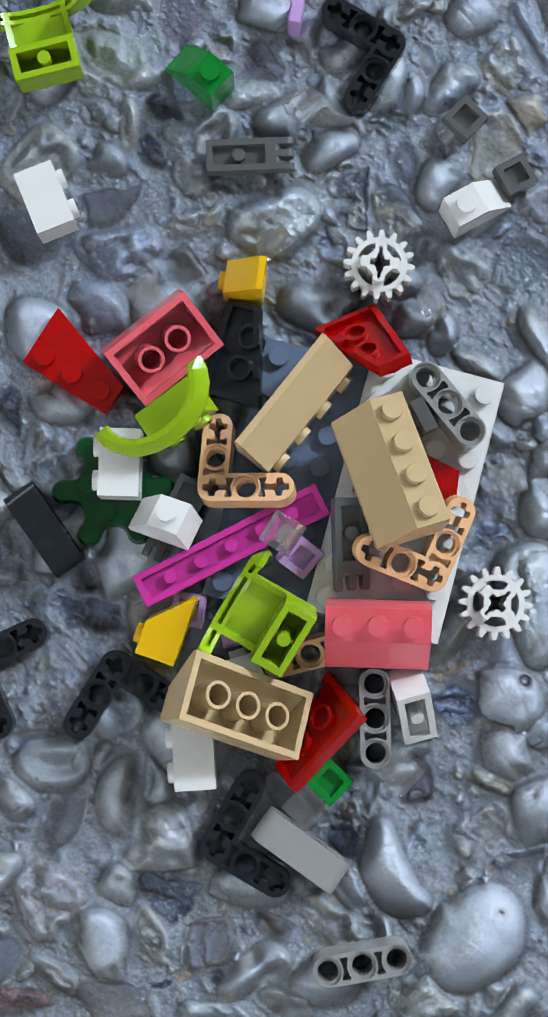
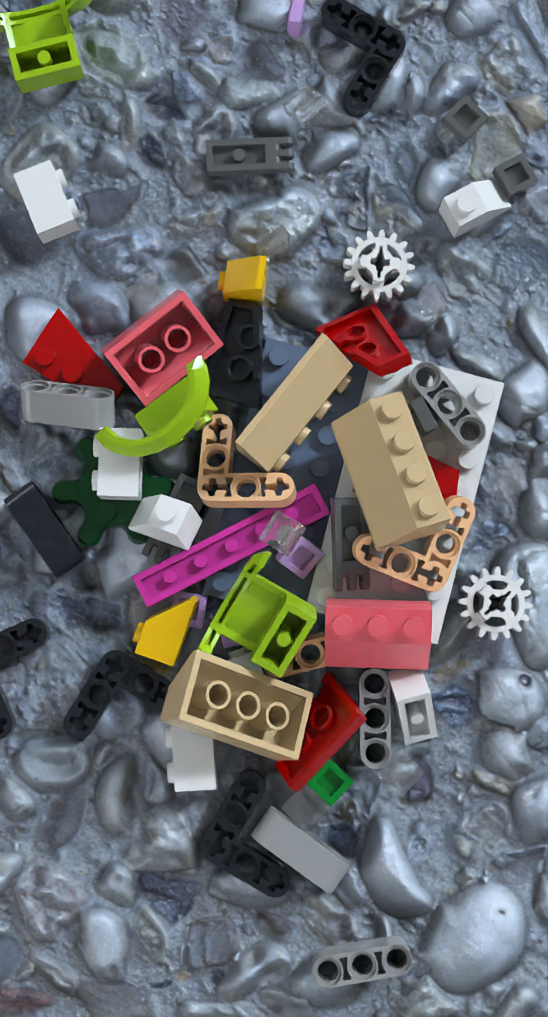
green slope [166,45,235,112] -> none
none -> light grey beam [20,380,115,430]

